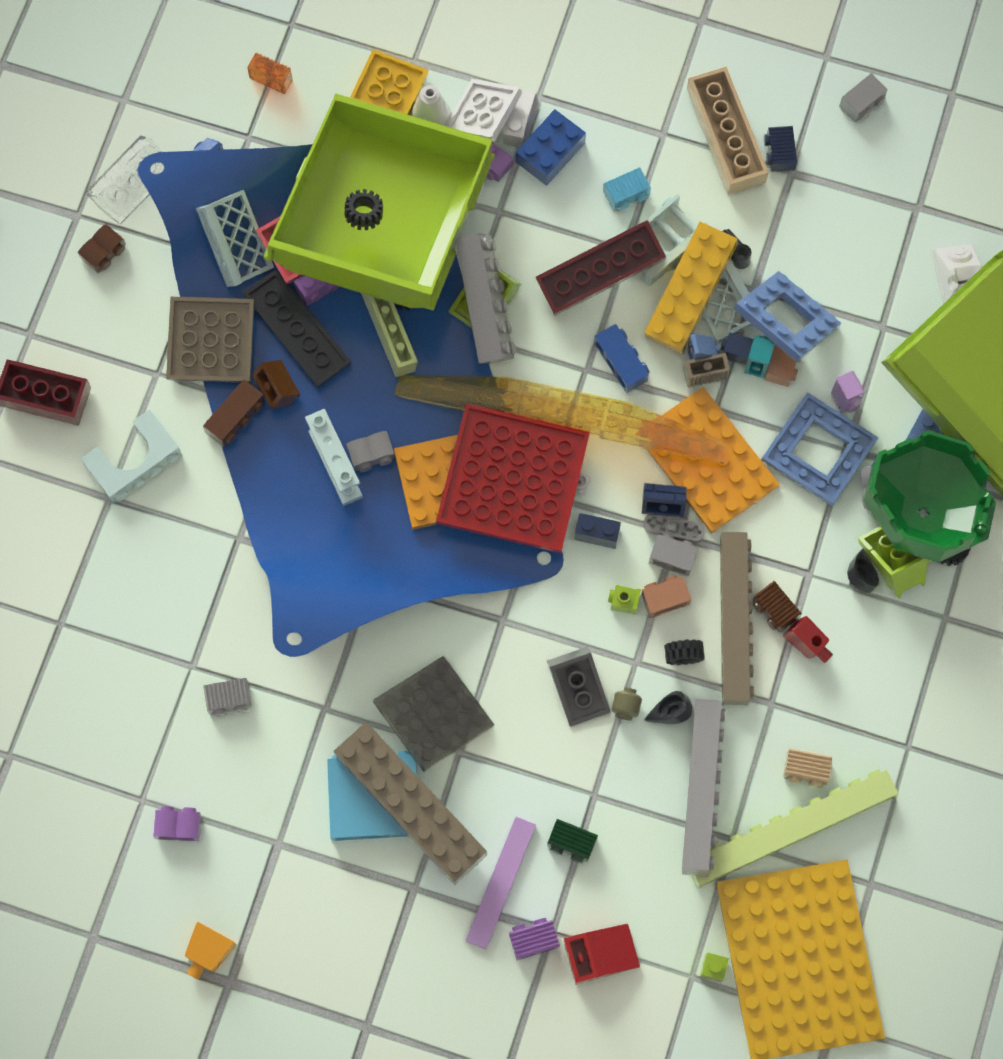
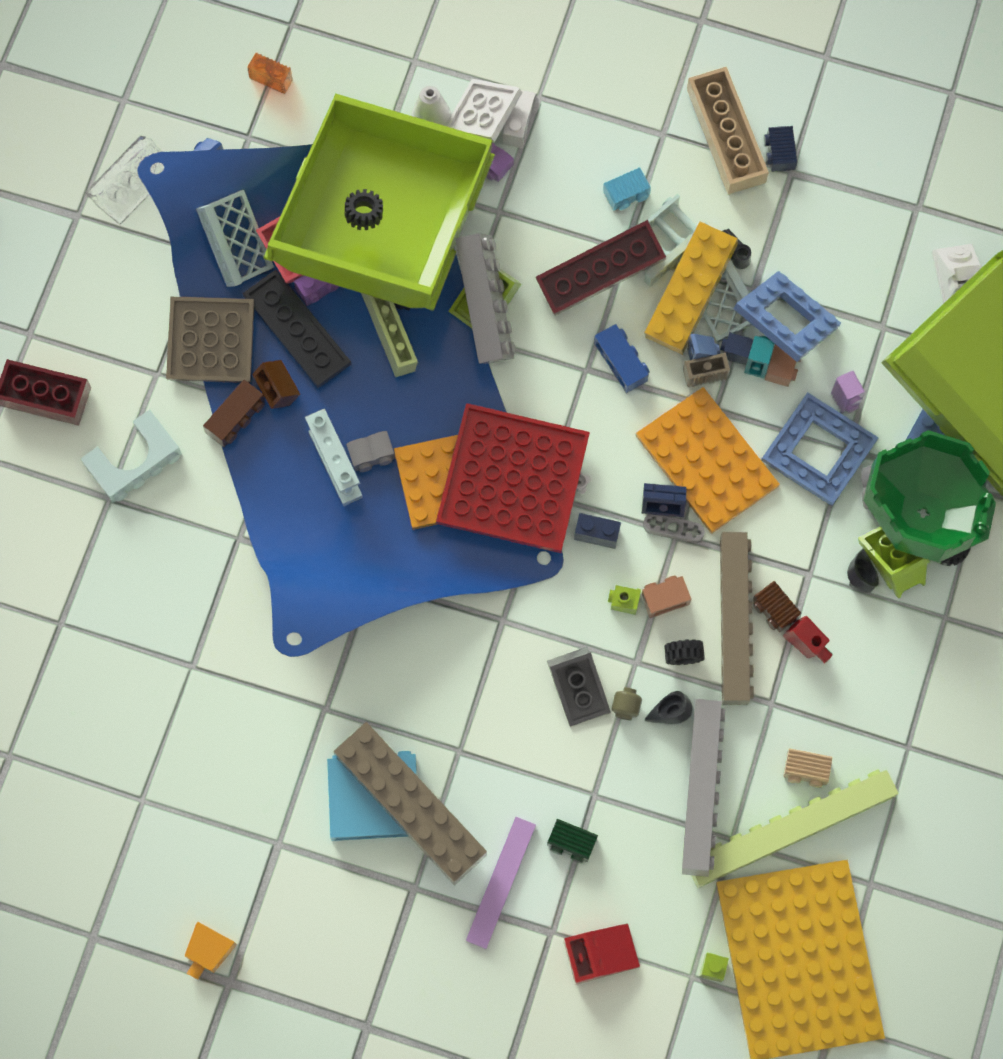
reddish brown brick [77,224,126,273] -> none
medium lavender brick [153,806,201,841] -> none
light grey brick [203,678,252,717] -> none
yellow plate [350,49,429,115] -> none
clear smoke plate [373,656,495,772] -> none
clear yellow wedge [394,375,728,464] -> none
medium lavender brick [509,918,560,961] -> none
blue brick [516,109,586,186] -> none
light grey brick [648,534,698,577] -> none
light grey brick [839,73,888,123] -> none

